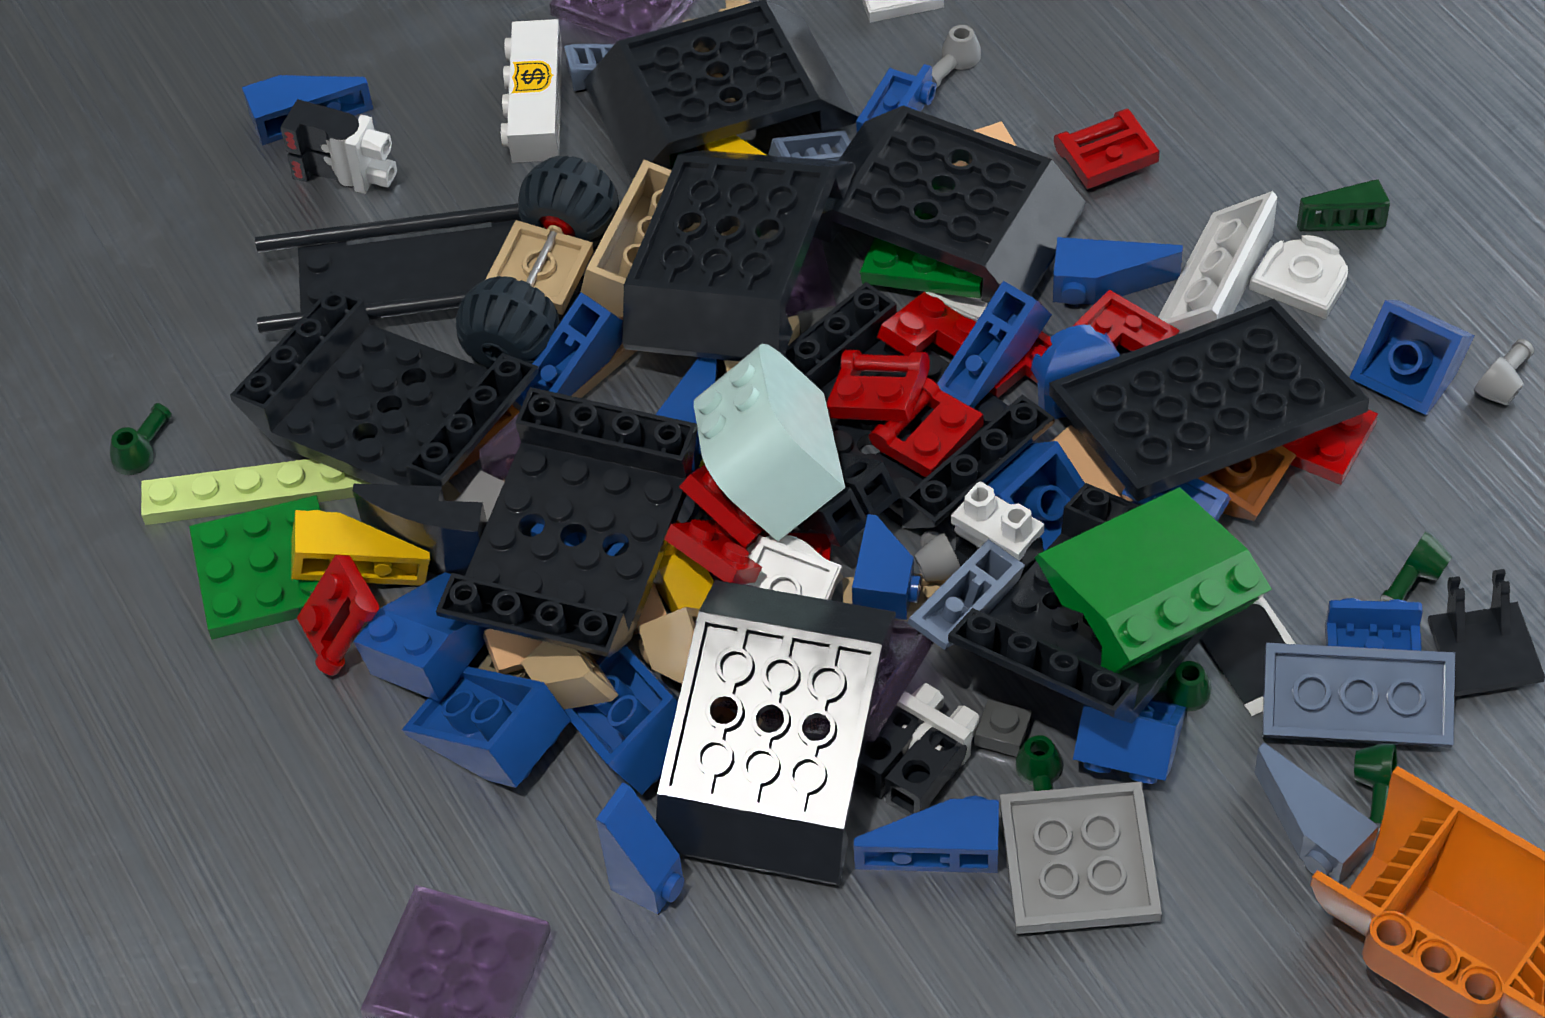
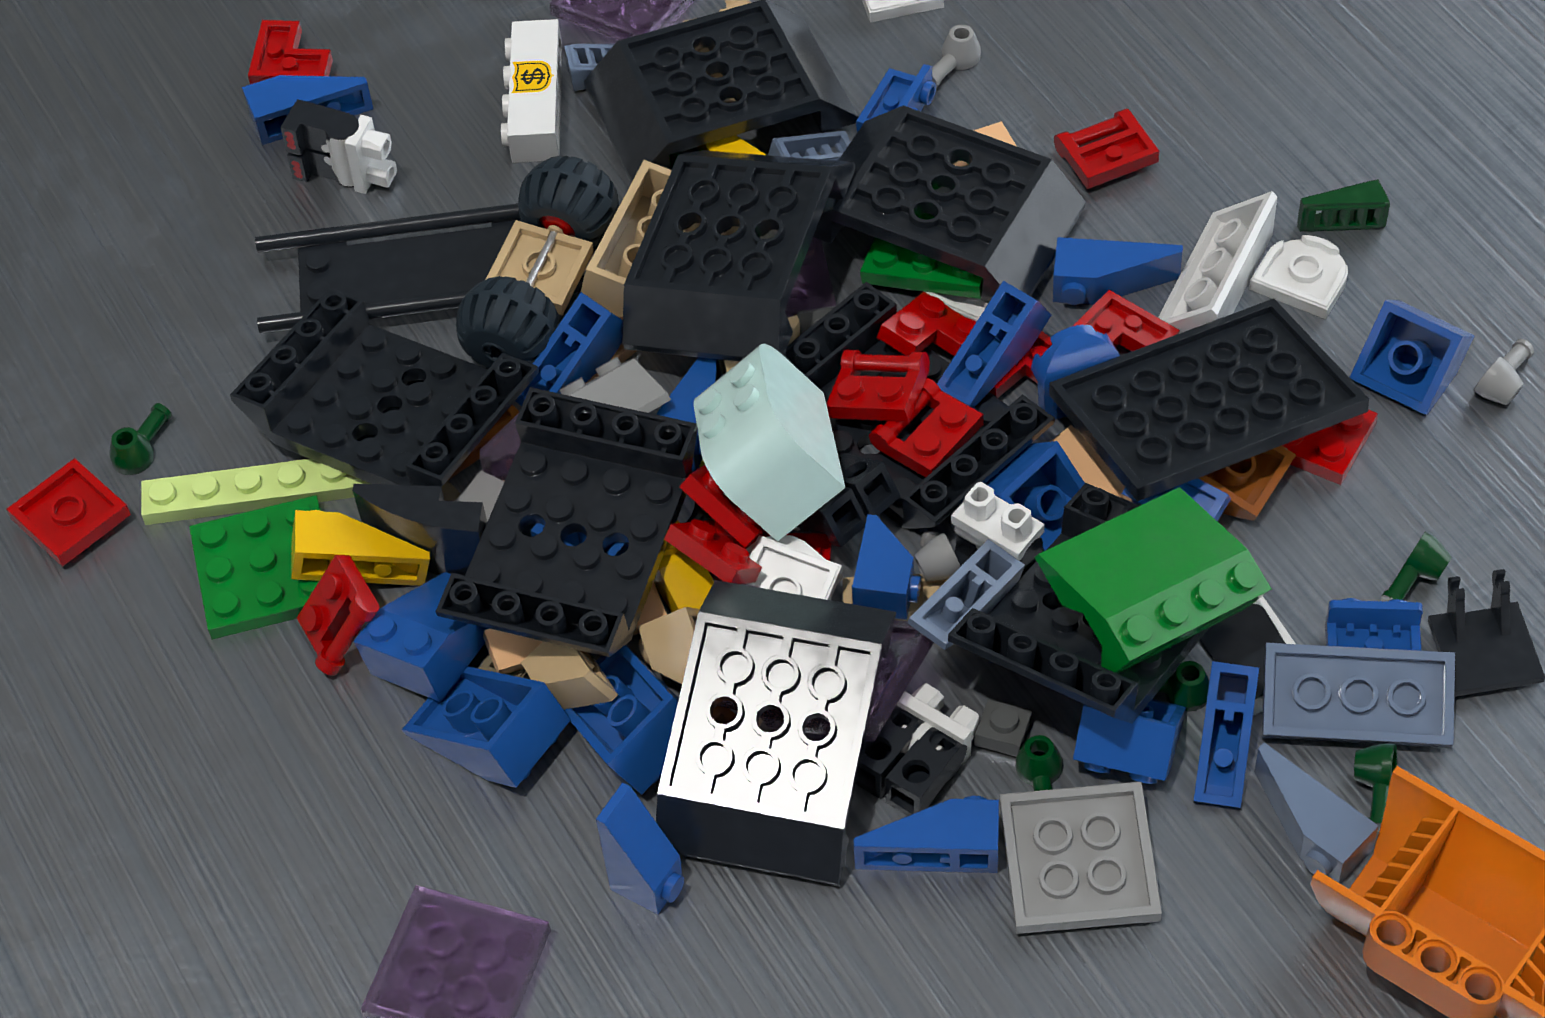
none -> red plate [6,458,131,567]
none -> red plate [248,20,333,84]
none -> light grey slope [560,357,671,413]
none -> blue slope [1194,661,1259,808]

